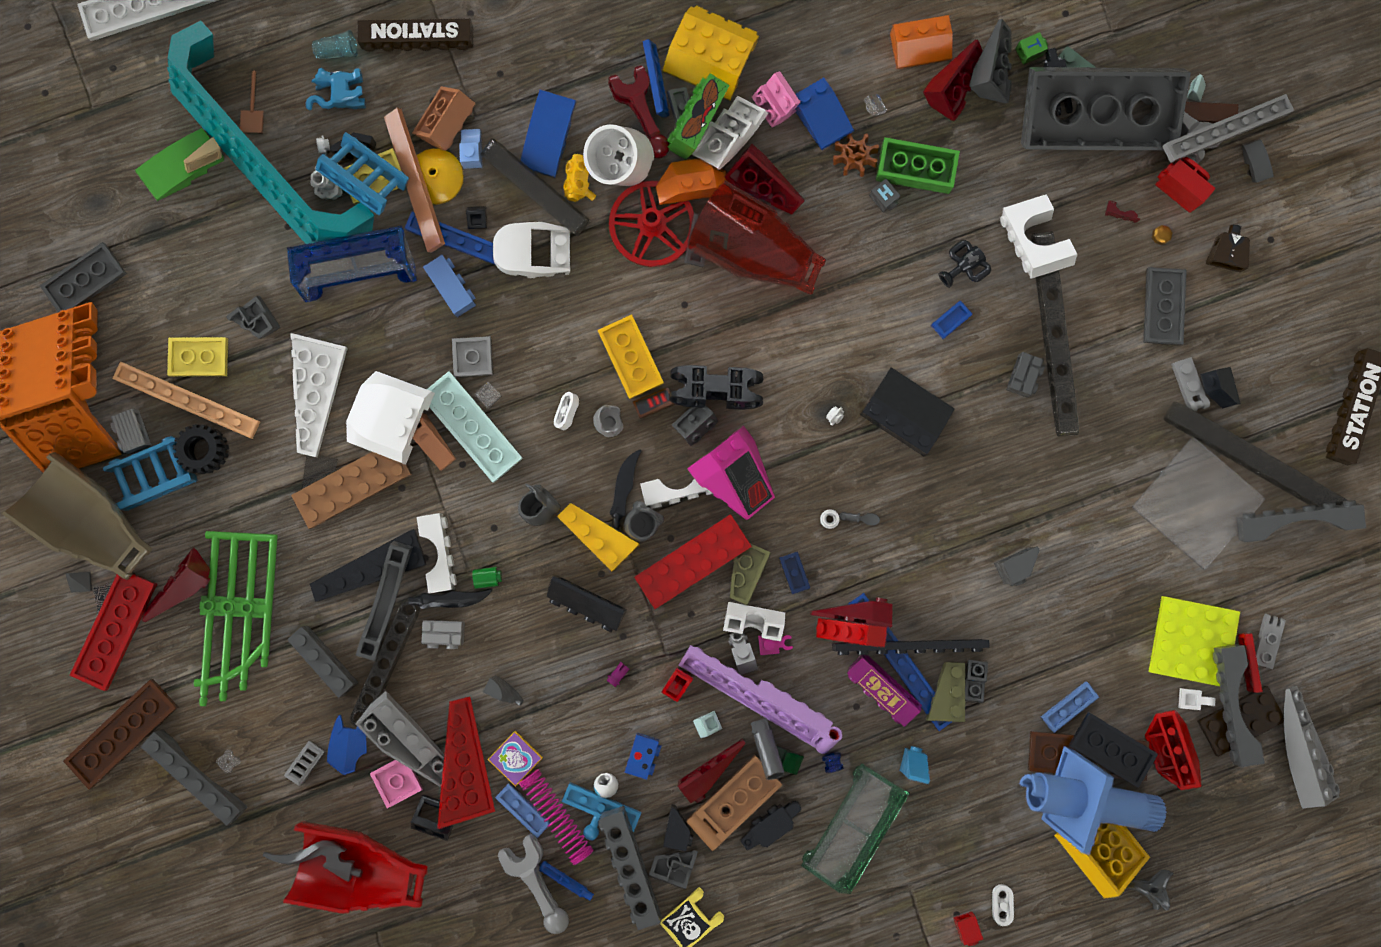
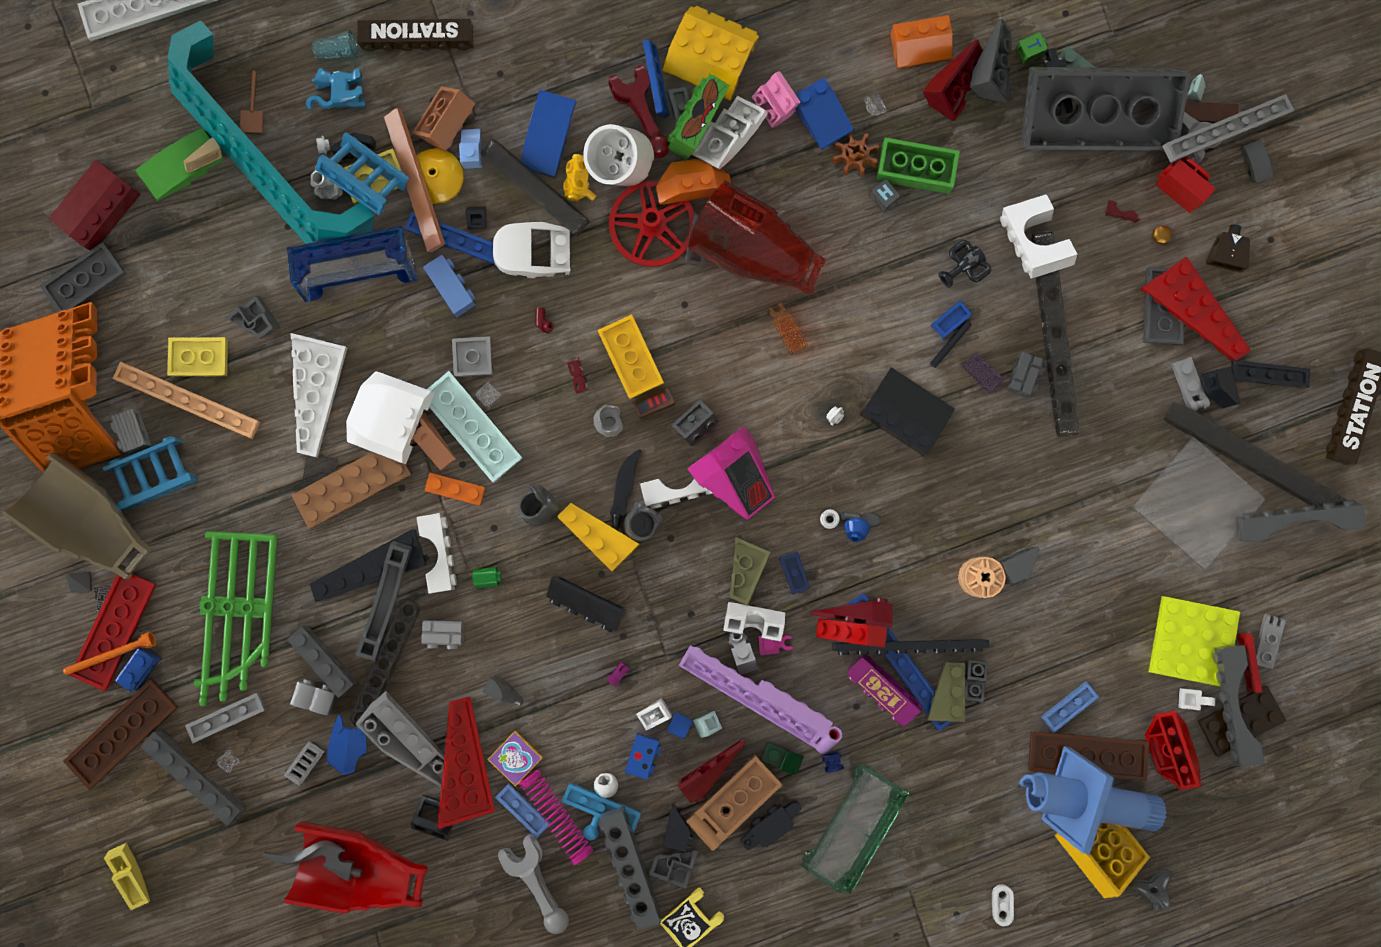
dark red wedge [142,548,210,622] -> none
black tyre [173,424,229,474] -> none
bright pink plate [370,760,423,808] -> none
black sword [408,589,492,609] -> none
blue piece [539,861,594,901] -> none
white plate [554,392,579,430] -> none
red plate [634,514,752,609] -> none
red slope [661,667,693,702] -> none
black piece [669,365,764,410] -> none
dark red wedge [724,144,805,214] -> none
dark grey piece [751,718,785,780] -> none
dark azure slope [900,746,930,784] -> none
red brick [953,911,983,946] -> none
black plate [1068,712,1158,788] -> none
light grey wedge [1284,685,1340,808] -> none
none -> dark red slope [48,160,141,250]
none -> orange piece [63,632,156,675]
none -> light yellow slope [104,843,150,910]
none -> blue brick [115,648,161,692]
none -> light grey plate [185,692,267,743]
none -> light grey brick [290,679,336,716]
none -> orange plate [425,473,486,506]
none -> dark red arm [535,307,554,333]
none -> dark red piece [567,357,589,393]
none -> white slope [636,698,672,731]
none -> blue slope [667,712,693,739]
none -> clear orange plate [769,302,808,355]
none -> blue cone [844,518,871,542]
none -> black bar [930,320,972,368]
none -> light nougat wheel [958,557,1006,598]
none -> clear purple tile [962,352,1003,393]
none -> red wing [1140,256,1251,361]
none -> black plate [1231,360,1311,389]

